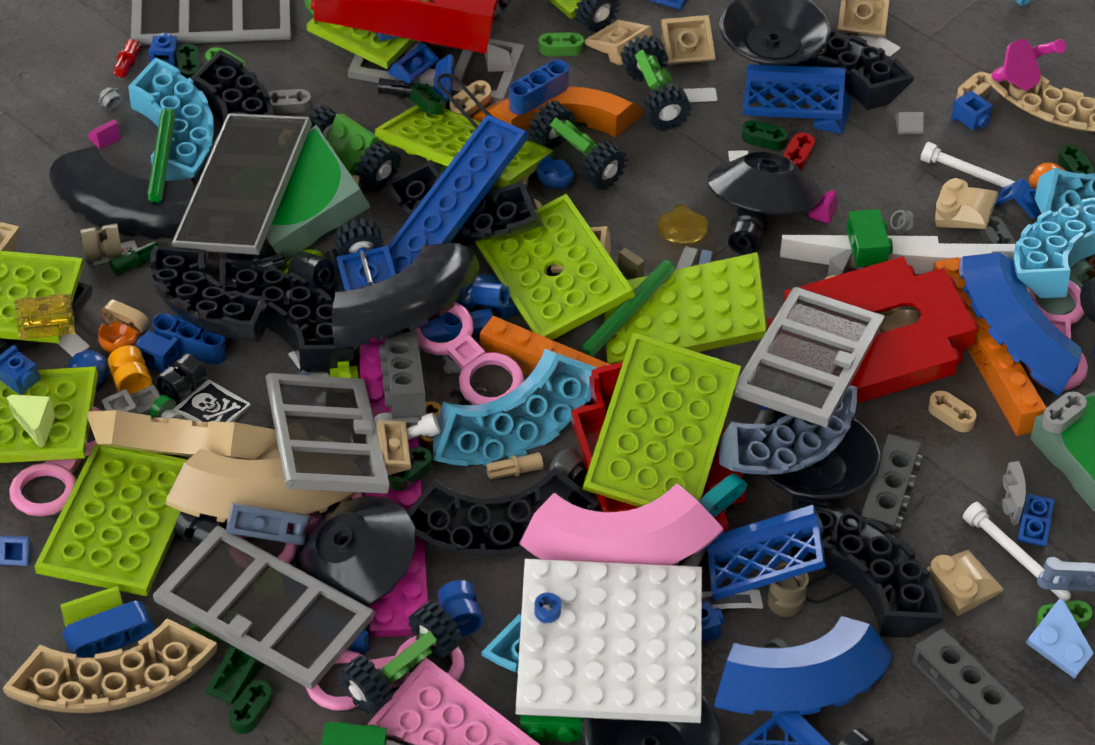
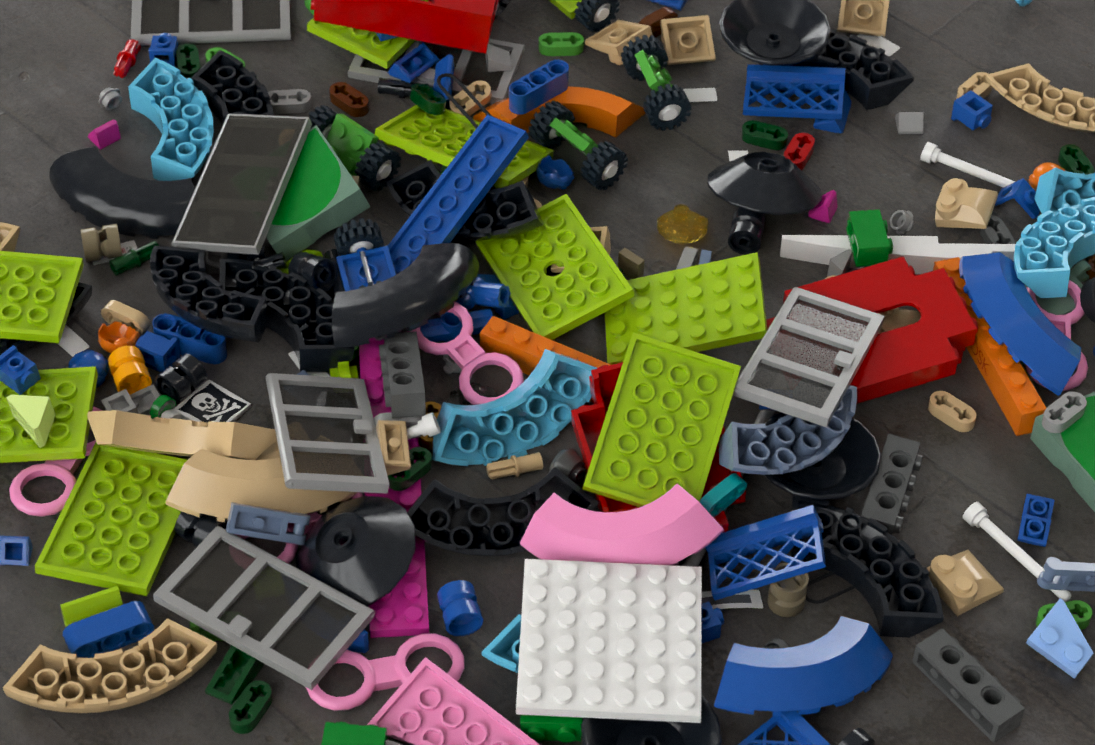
clear yellow brick [15,294,75,340] -> none
green axle [148,108,175,203] -> none
black plate [338,601,462,715] -> none
blue bush [534,593,561,623] -> none
green axle [582,259,675,357] -> none
dark pink piece [991,39,1066,91] -> none
light grey slope [1002,461,1026,525] -> none
none -> reddish brown beam [329,82,369,117]
none -> reddish brown beam [638,6,678,37]

